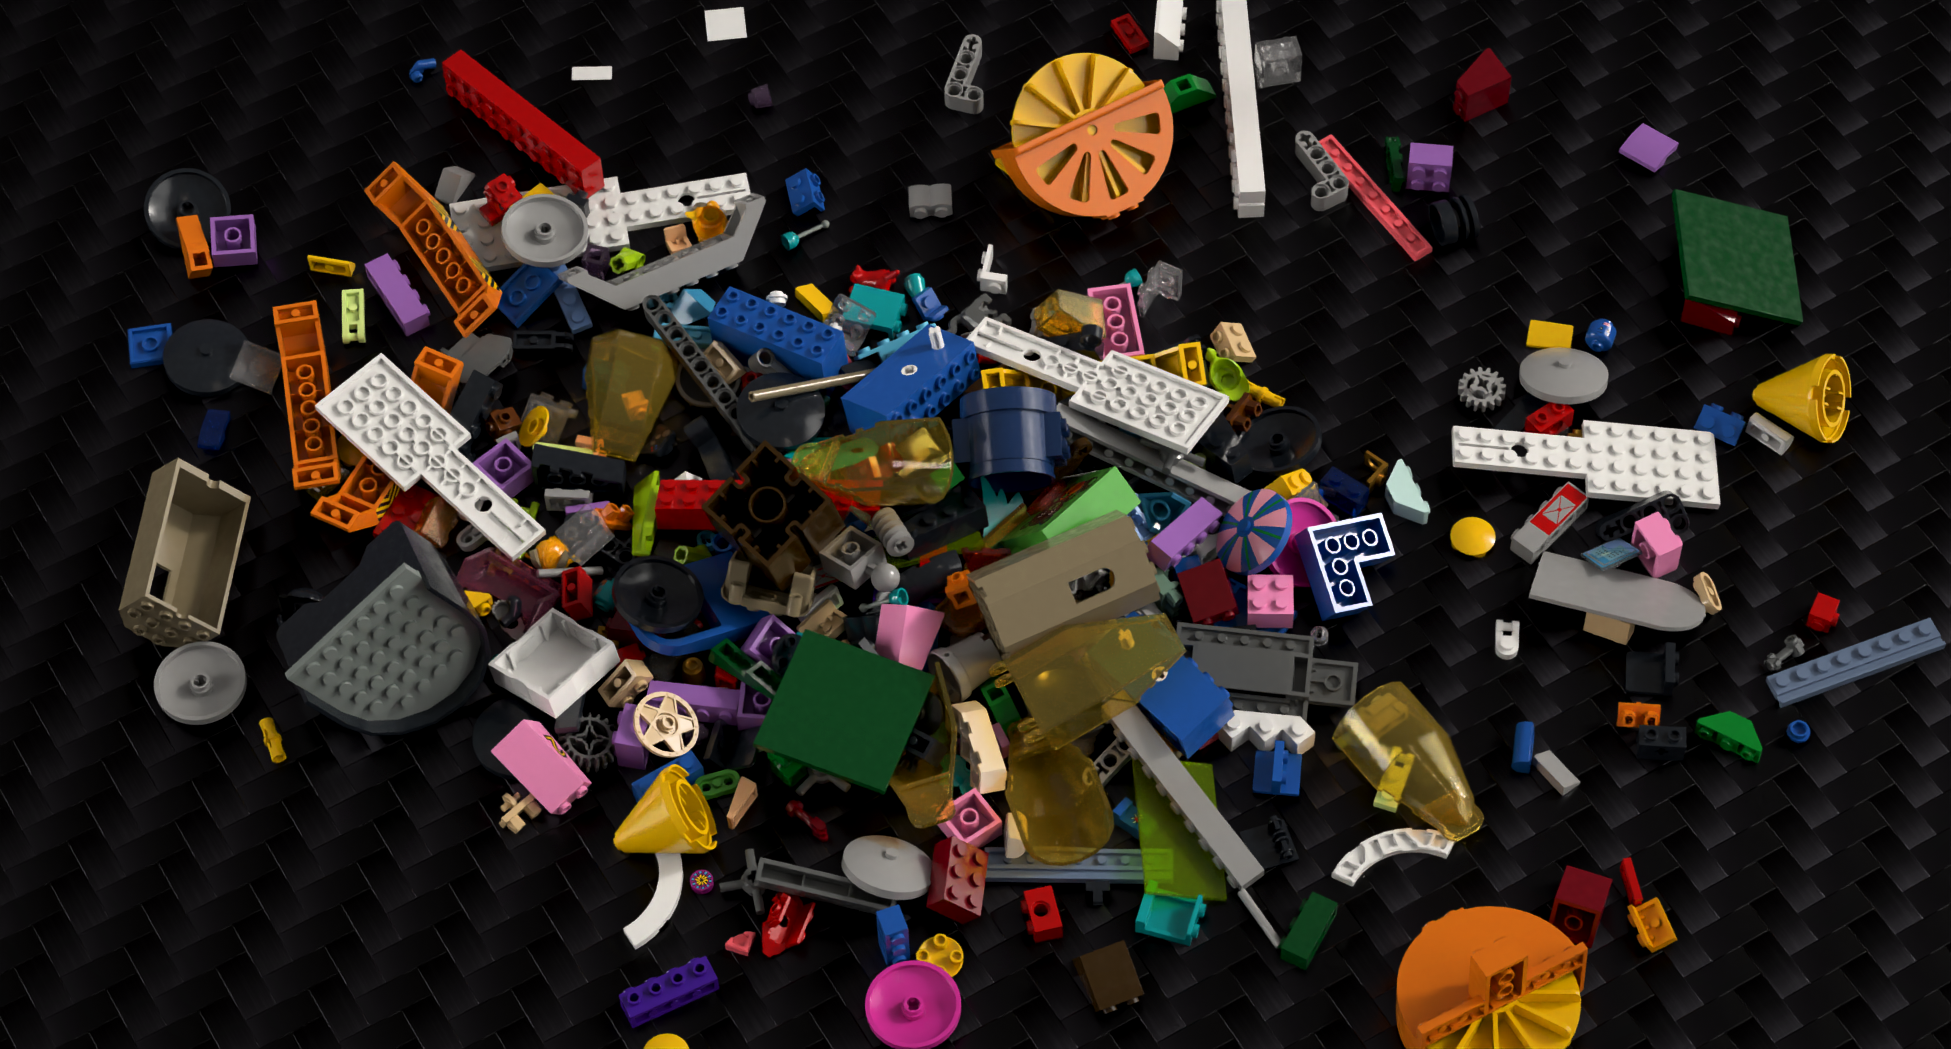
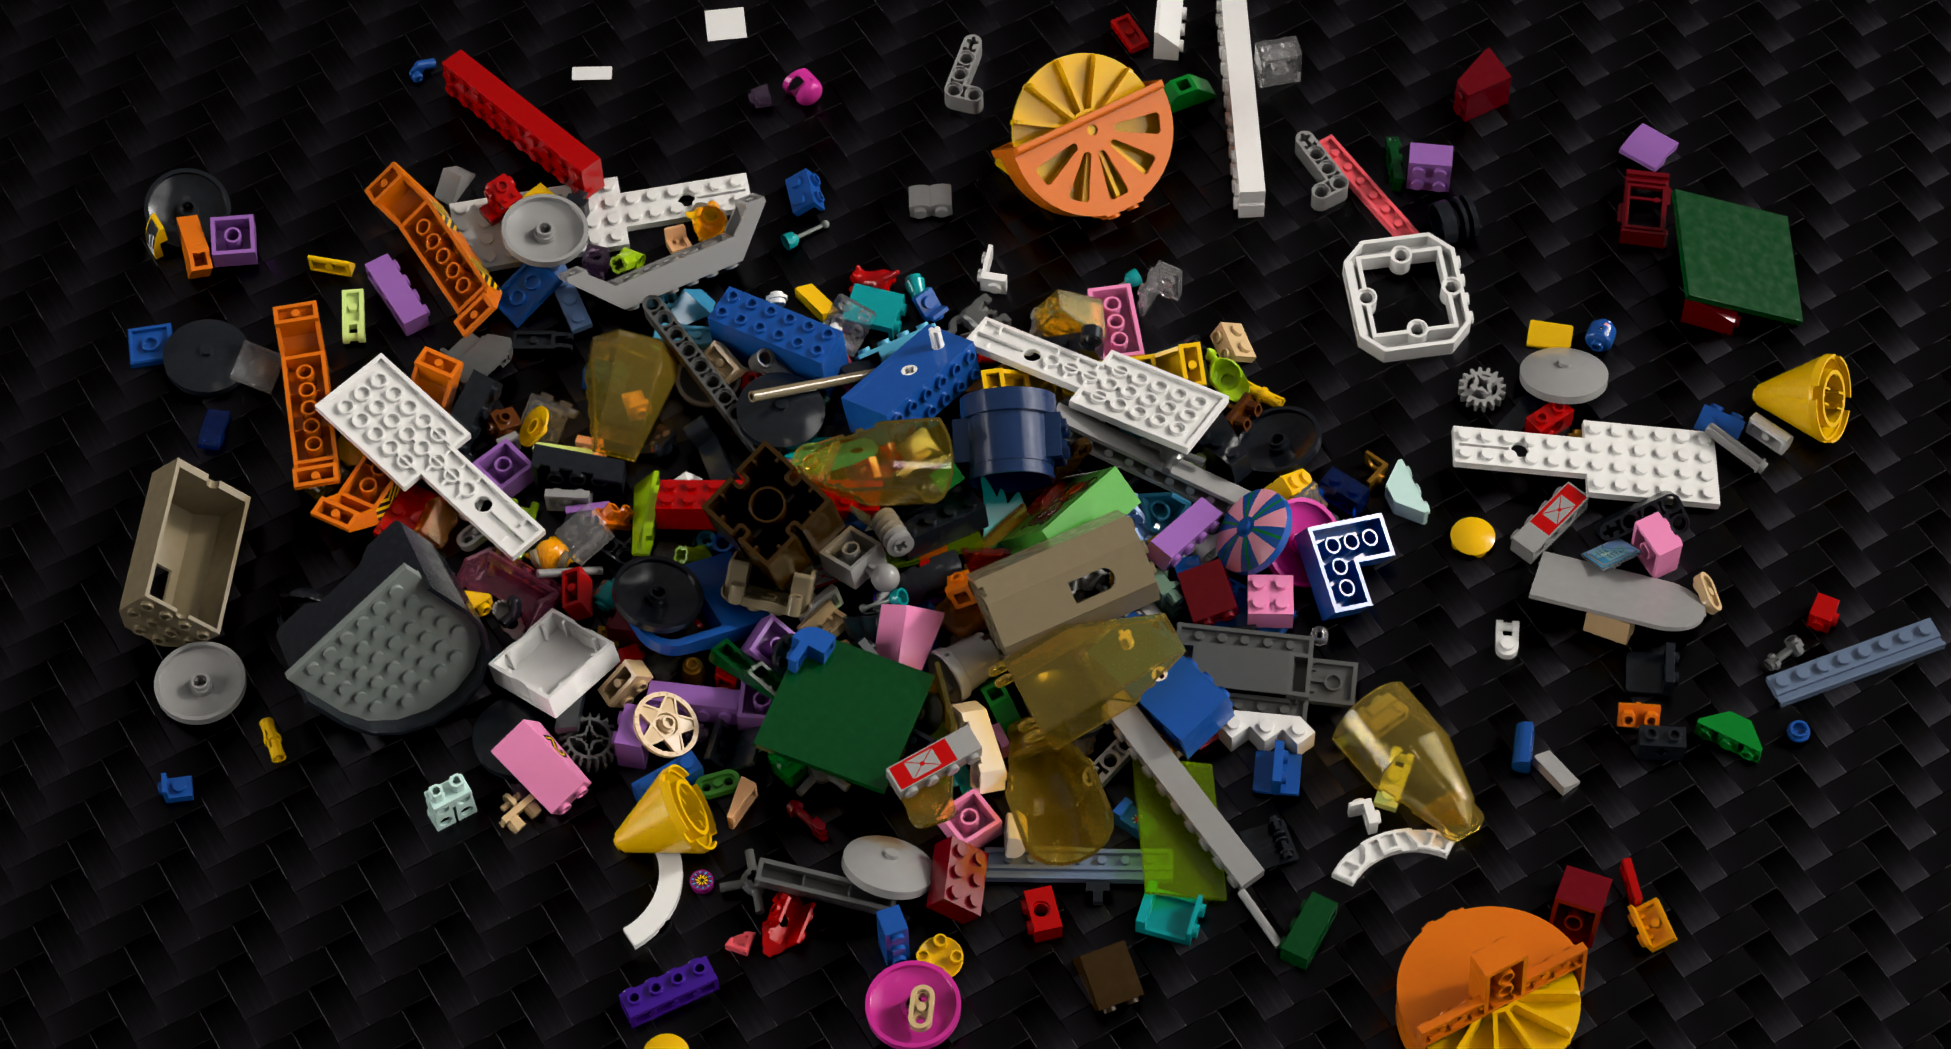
none -> yellow slope [146,213,168,259]
none -> blue bracket [158,773,194,804]
none -> light aqua hips [424,773,478,831]
none -> dark pink helmet [783,68,822,106]
none -> blue brick [786,627,836,674]
none -> light grey brick [886,725,982,800]
none -> tan plate [908,985,935,1032]
none -> white panel [1342,232,1474,363]
none -> white bracket [1347,798,1381,835]
none -> dark red piece [1617,169,1671,249]
none -> light grey axle [1704,423,1768,474]

